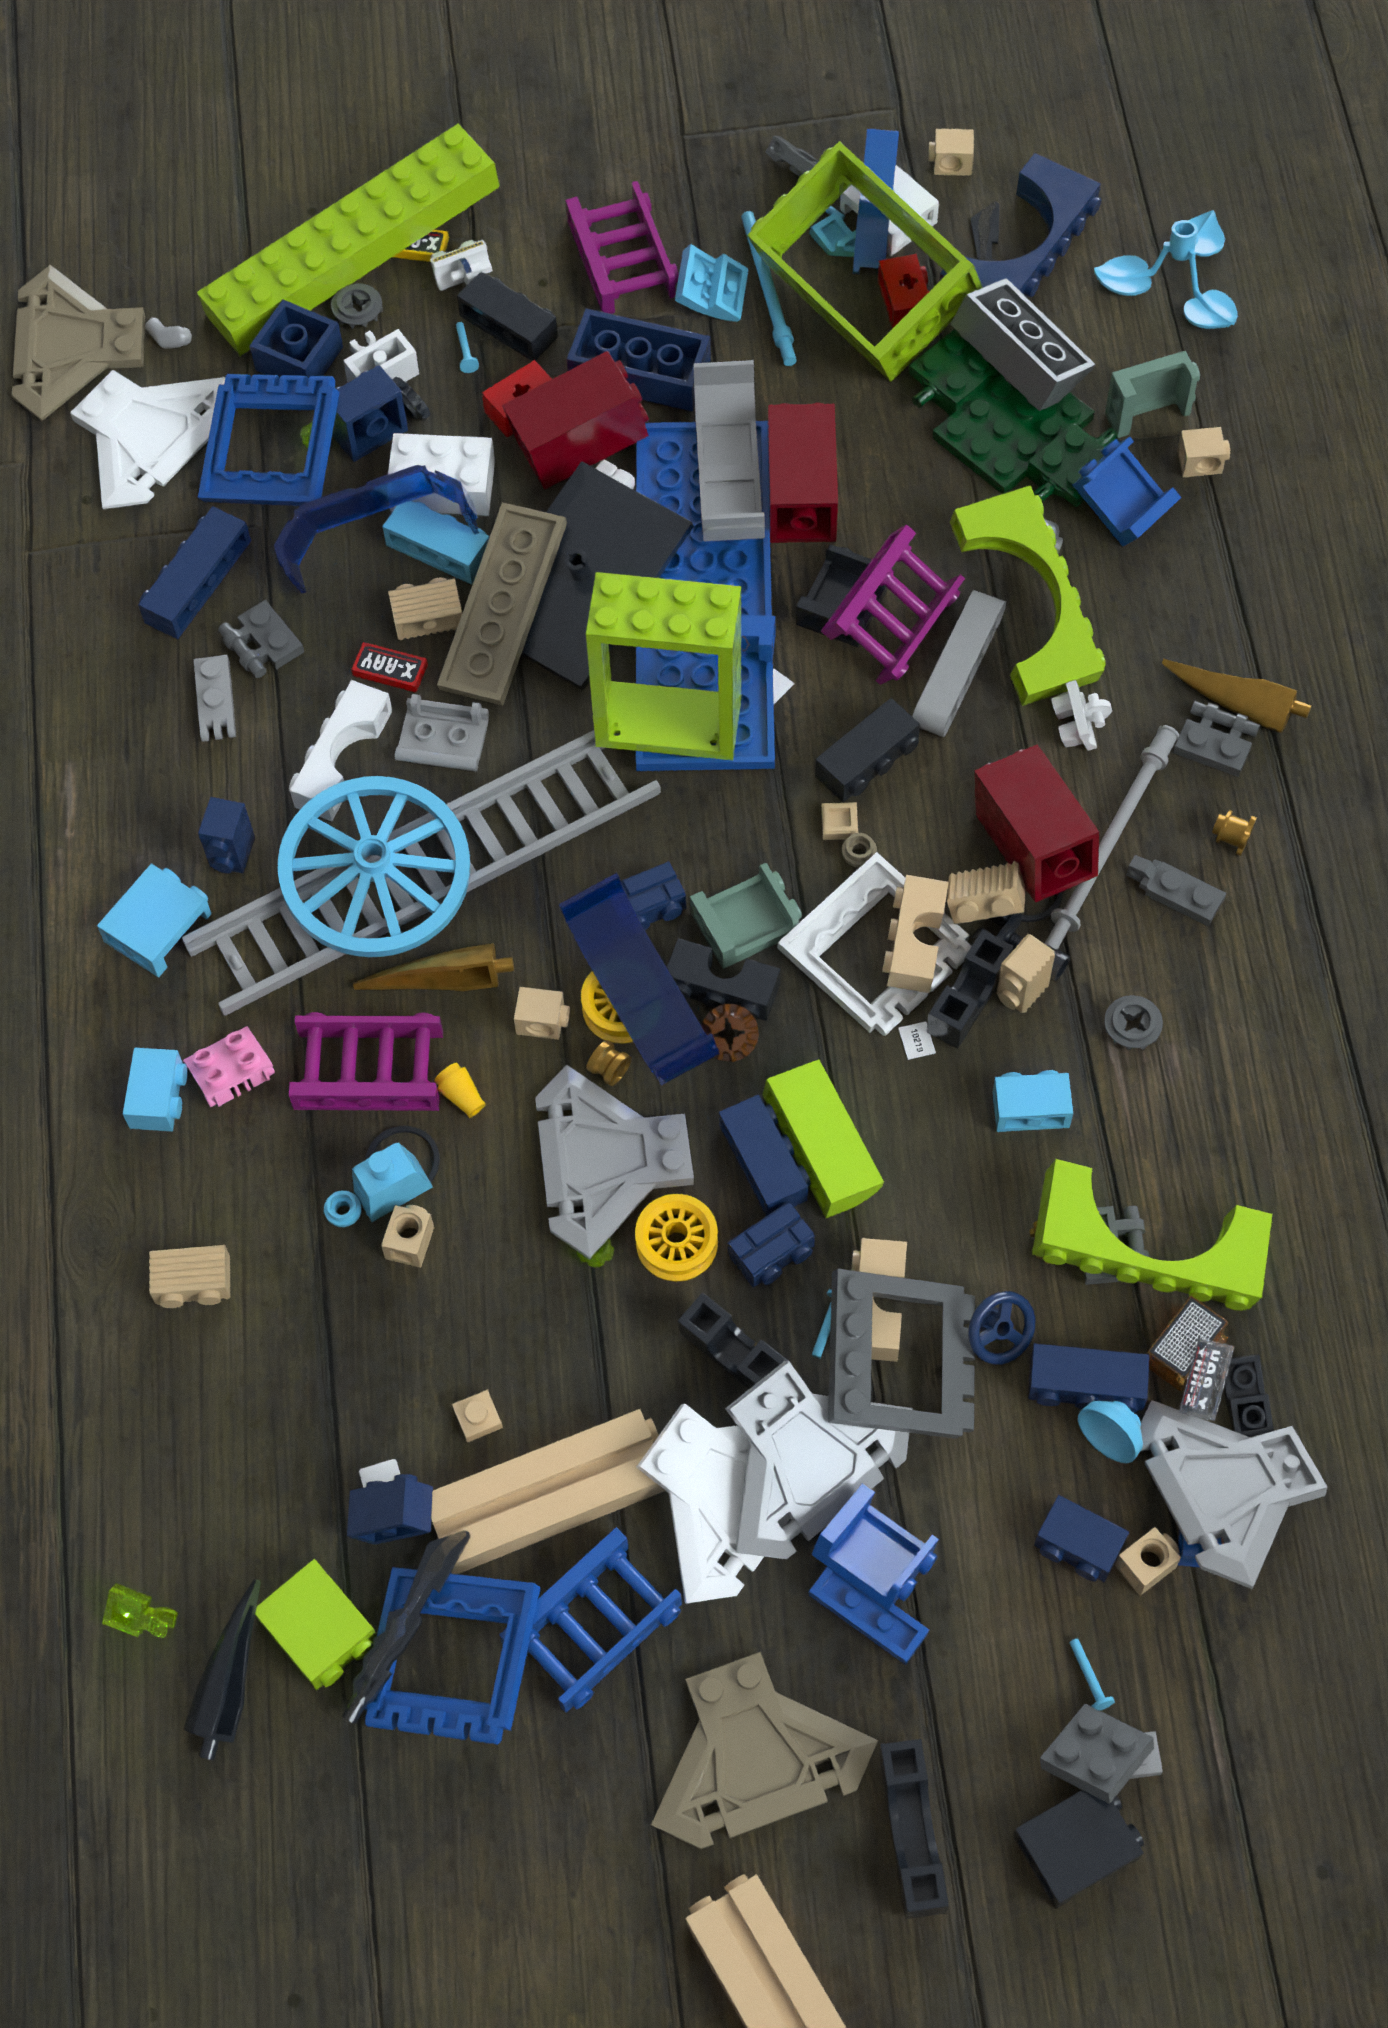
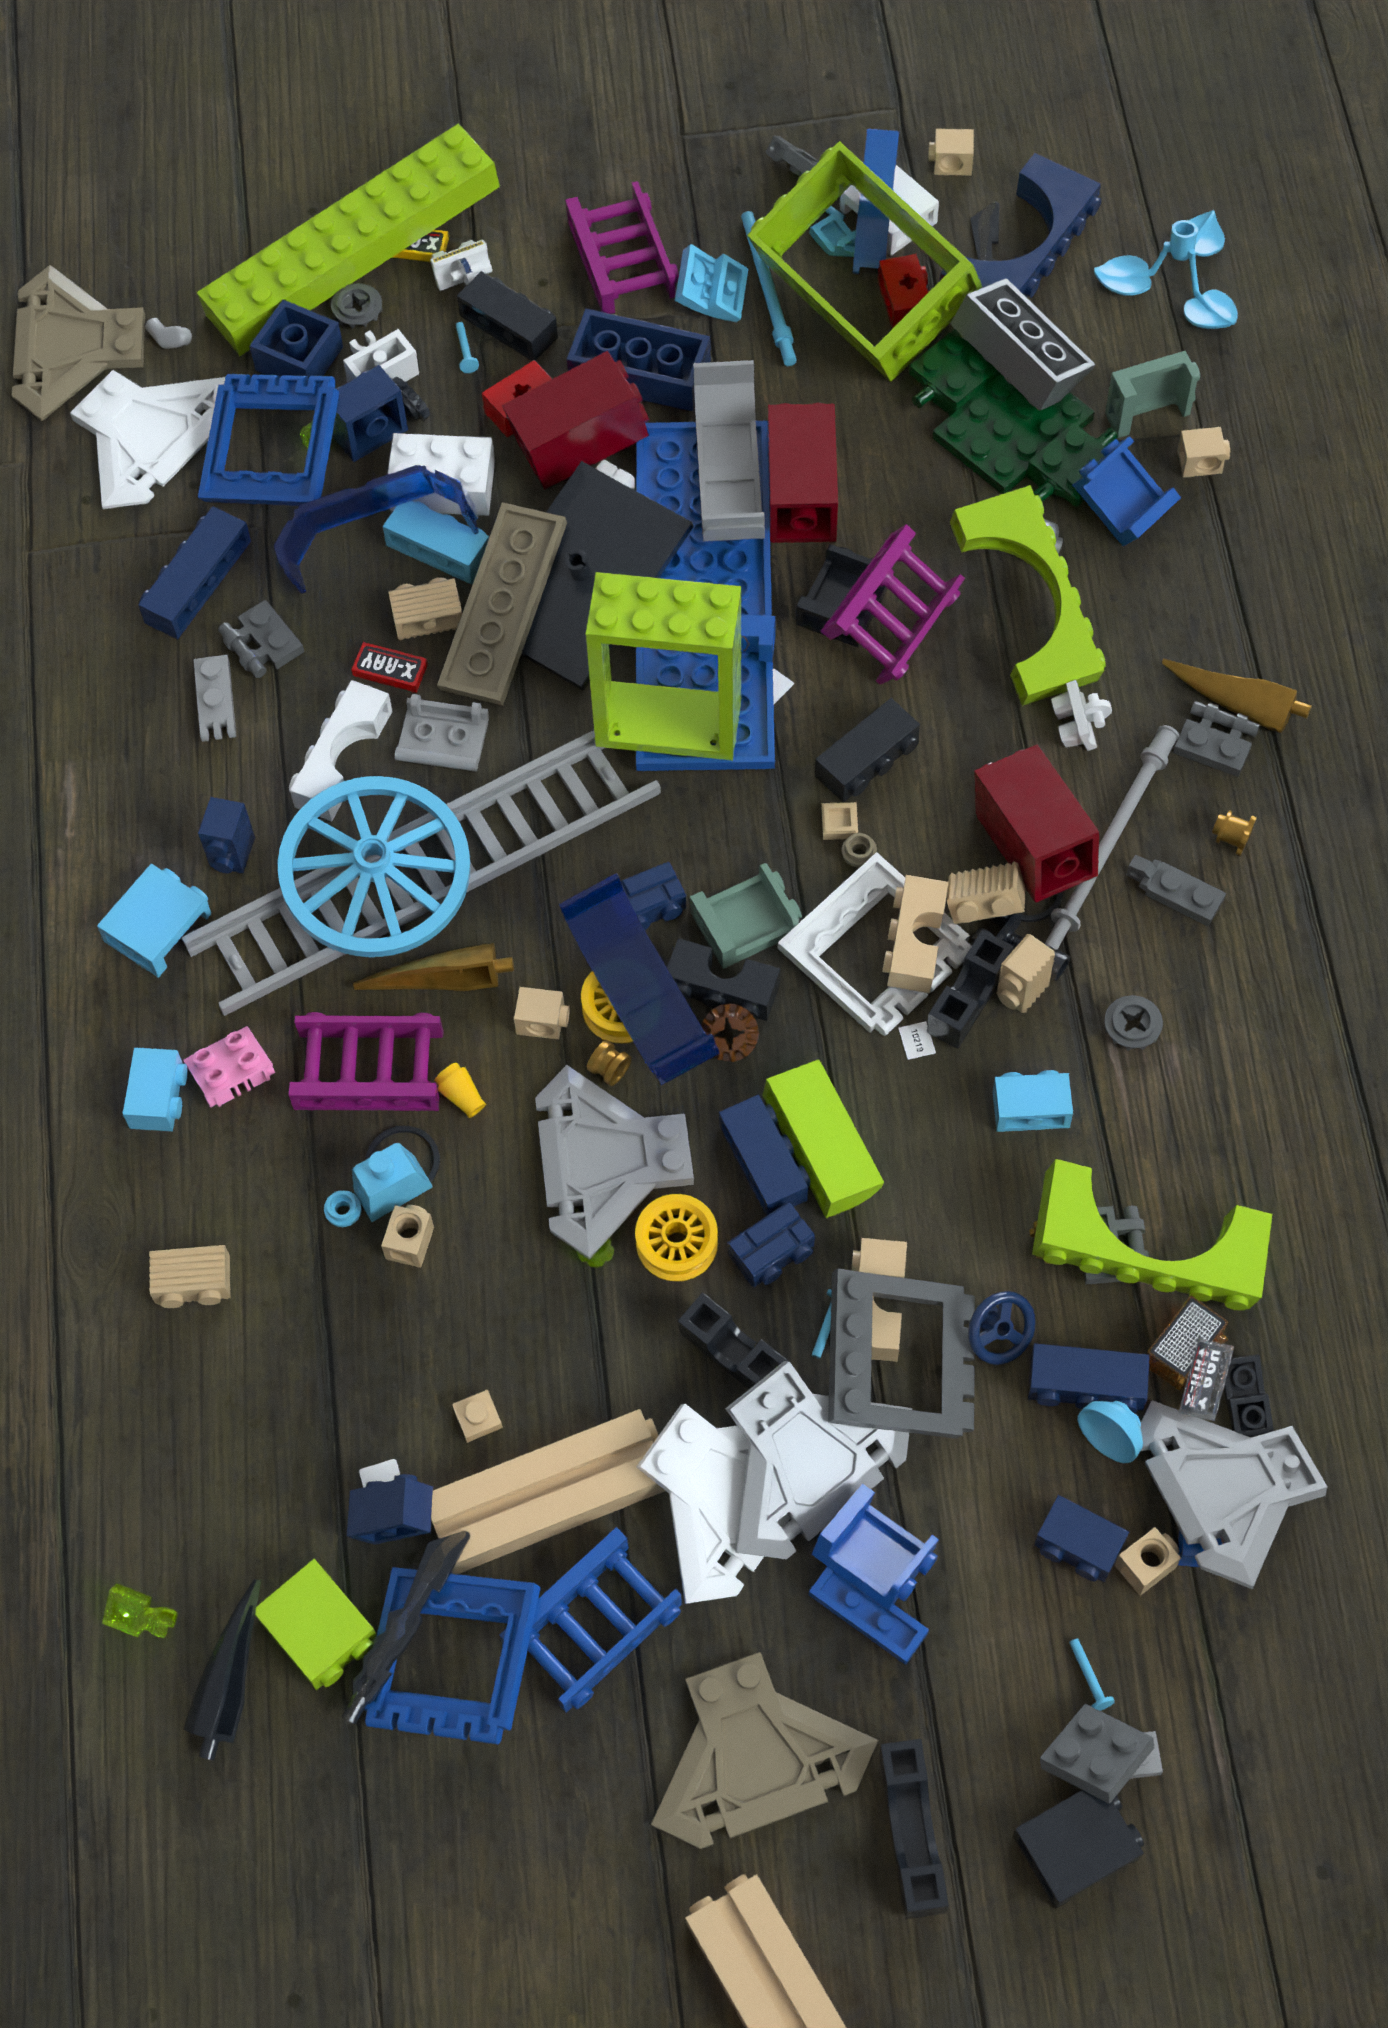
light grey beam [912,590,1006,737] -> none

